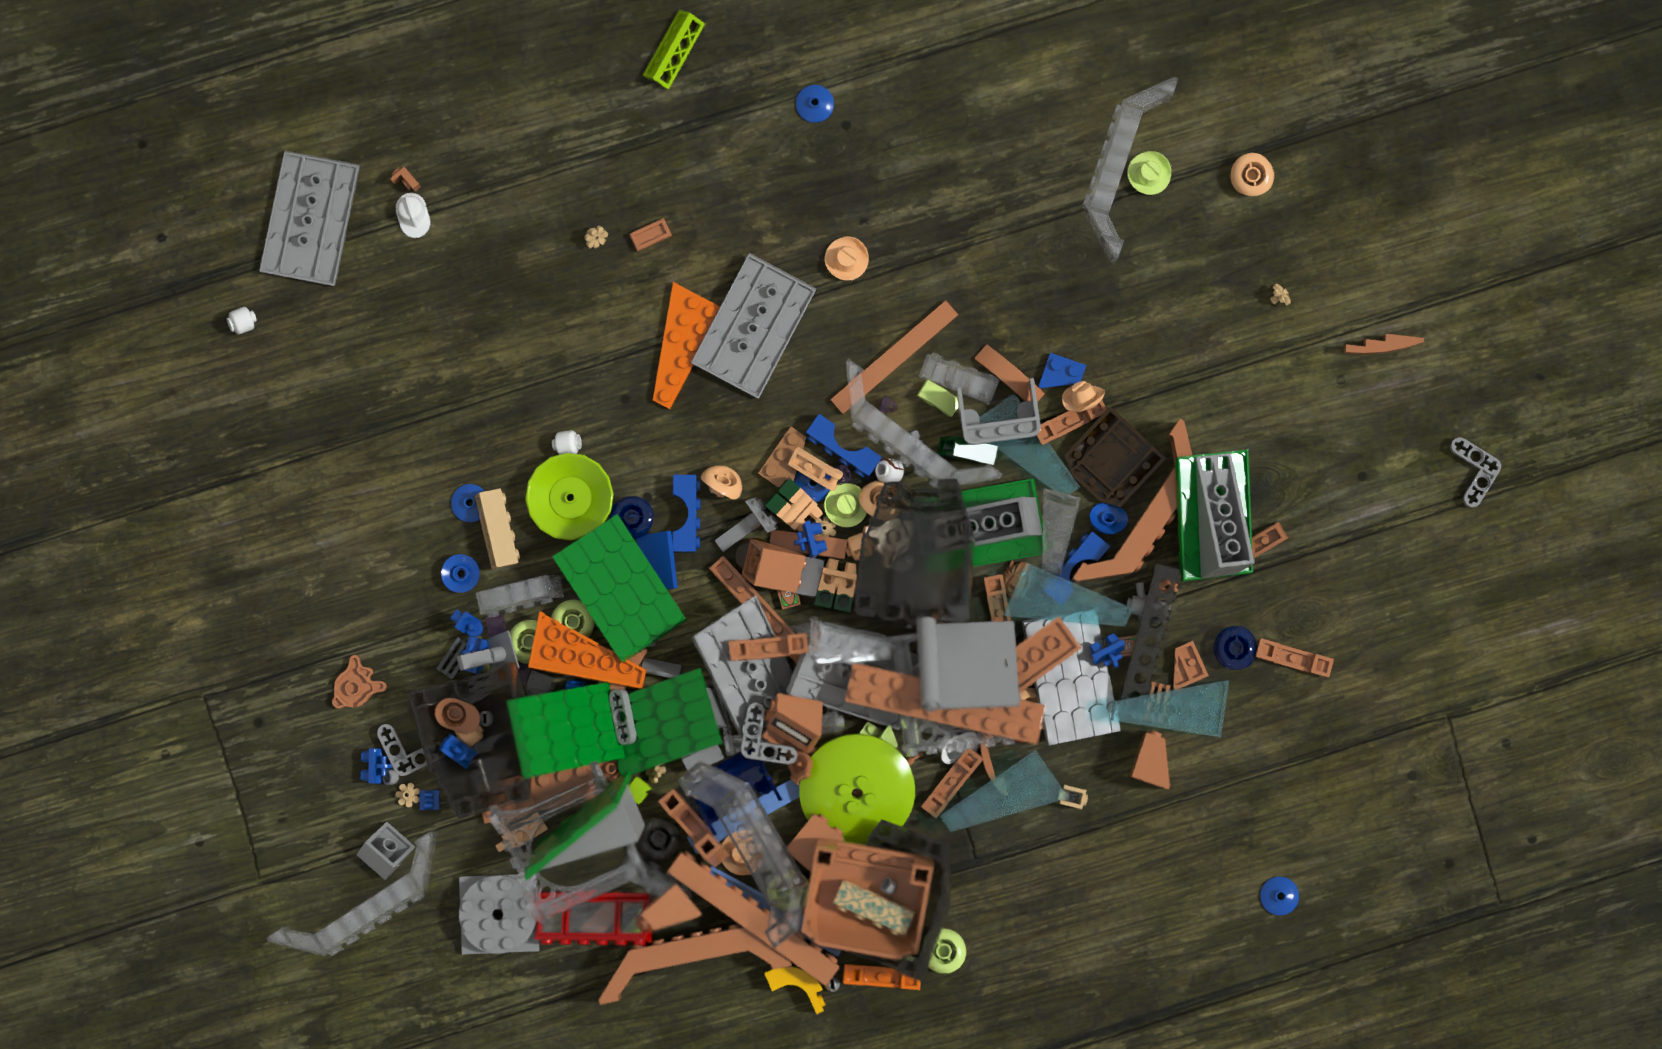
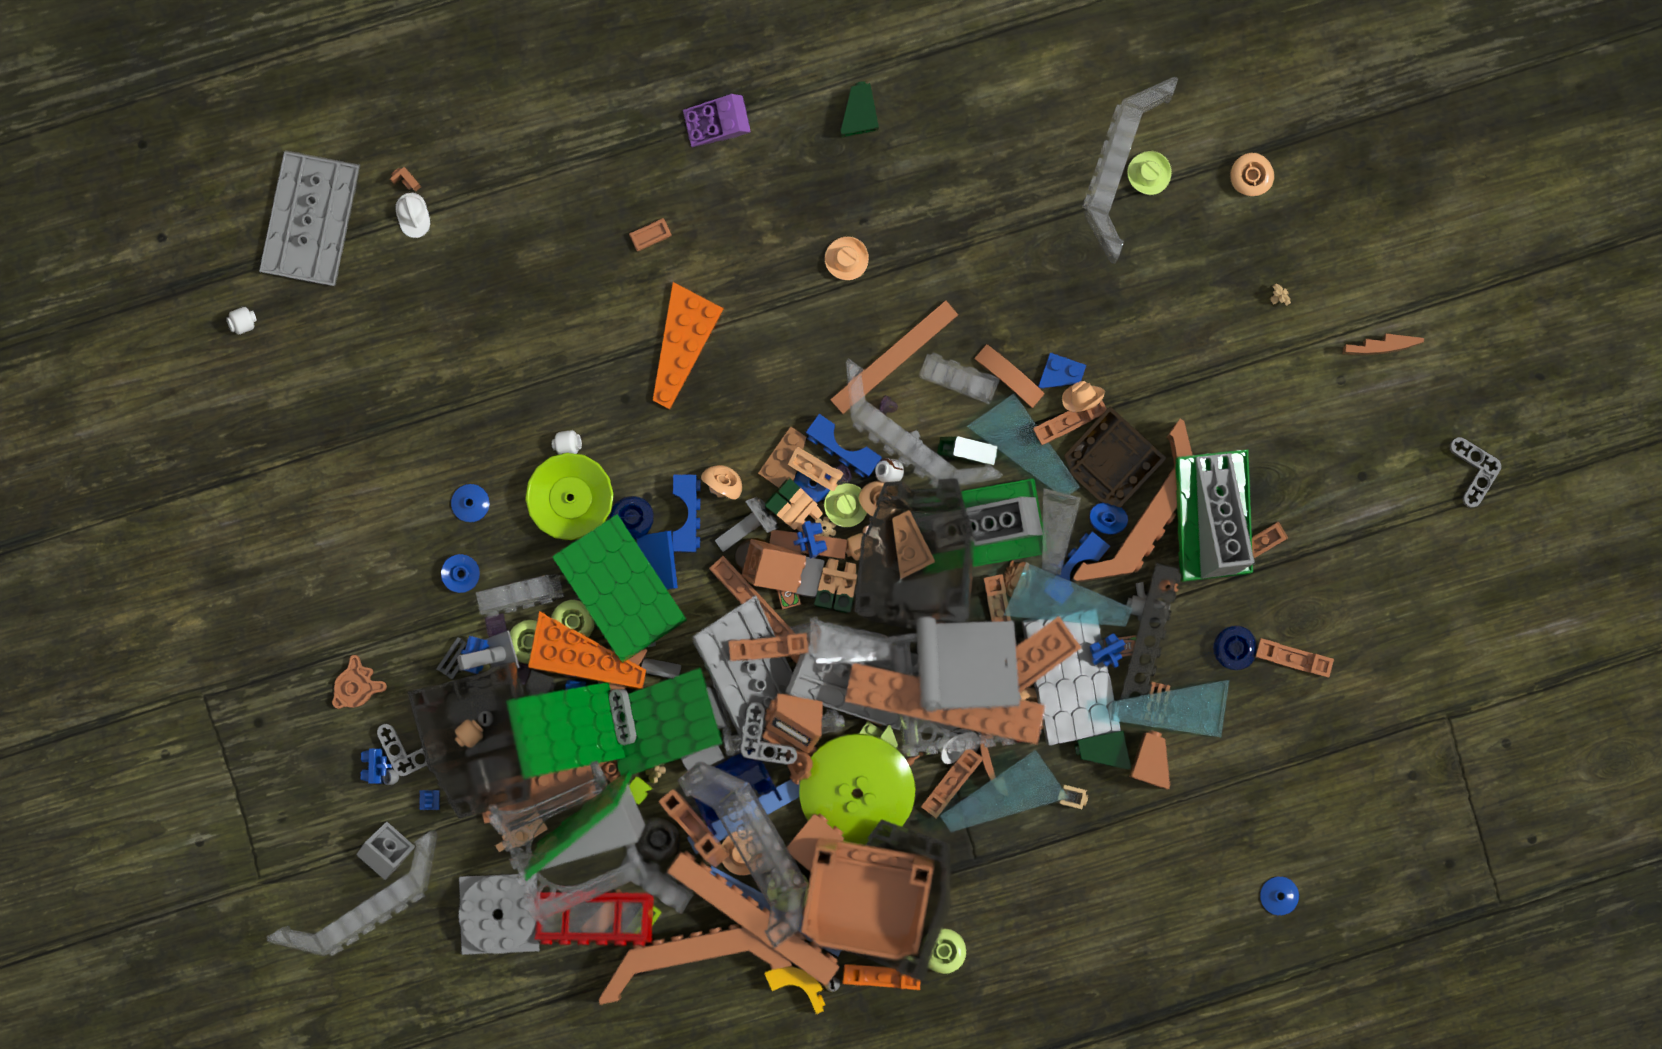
tan plant [396,783,420,807] -> none
nougat piece [435,698,480,734] -> none
blue hips [439,734,477,769] -> none
blue hips [450,610,483,637] -> none
tan brick [475,488,519,570] -> none
tan plant [585,226,608,248] -> none
nougat slope [634,884,701,933] -> none
lime fence [643,10,705,89] -> none
light grey piece [691,253,816,399] -> none
blue dish [796,85,834,123] -> none
tan brick [834,880,916,936] -> none
light grey hinge [880,877,898,895] -> none
yellowish green slope [917,380,958,417] -> none
light grey windscreen [956,378,1041,445] -> none
nougat wing [1173,641,1209,691] -> none
none -> medium lavender slope [683,94,751,147]
none -> dark green slope [841,81,879,138]
none -> medium nougat wing [892,510,935,579]
none -> dark green slope [1074,731,1131,769]

